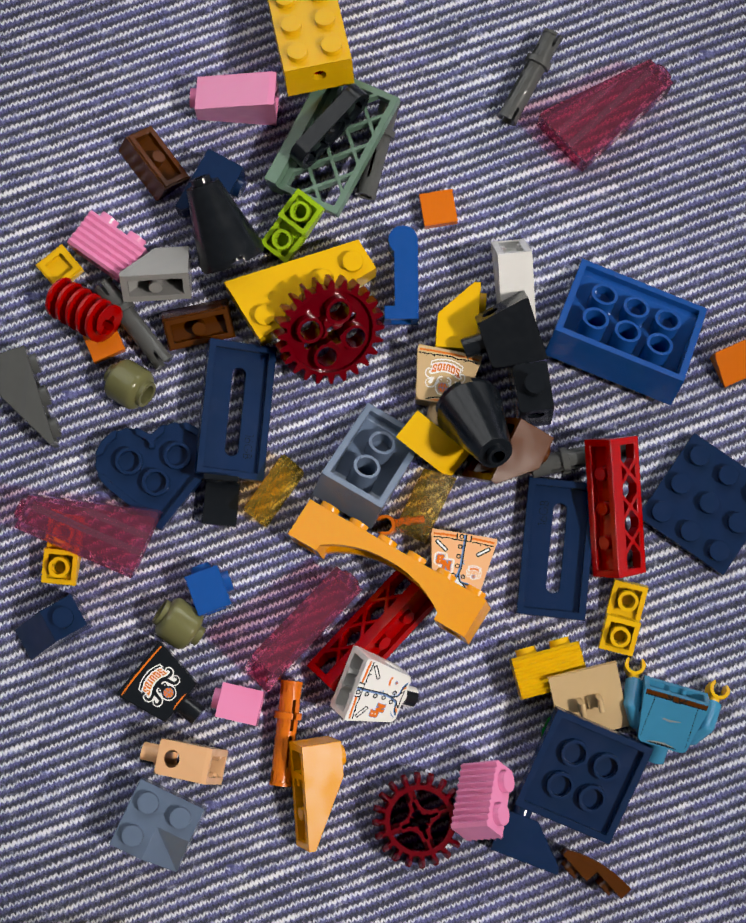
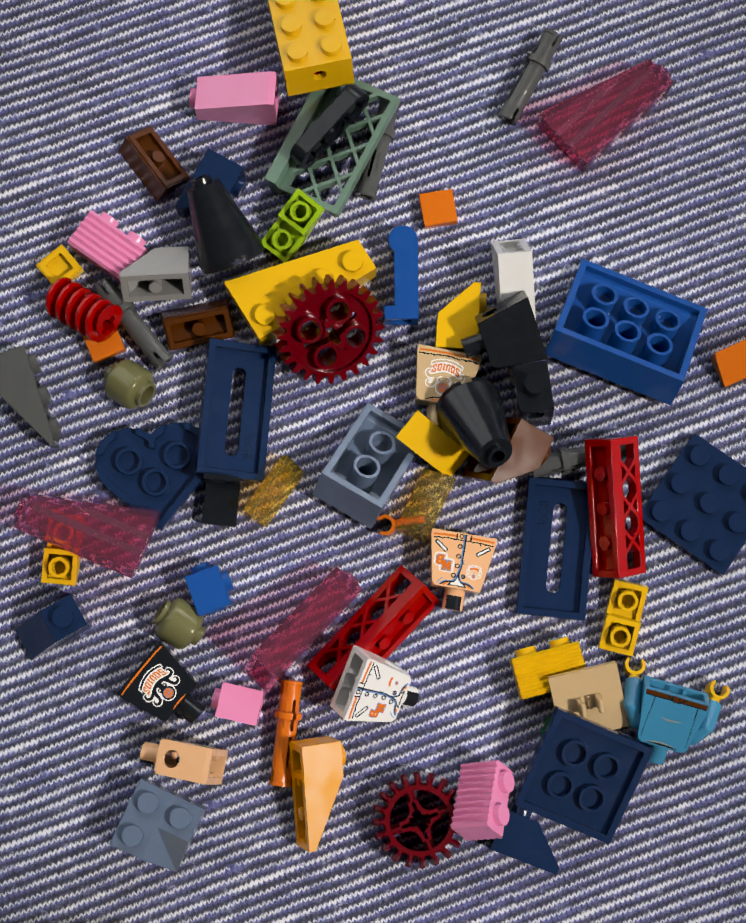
light orange arch [288,499,491,645] -> none
reddish brown slope [559,847,632,899] -> none

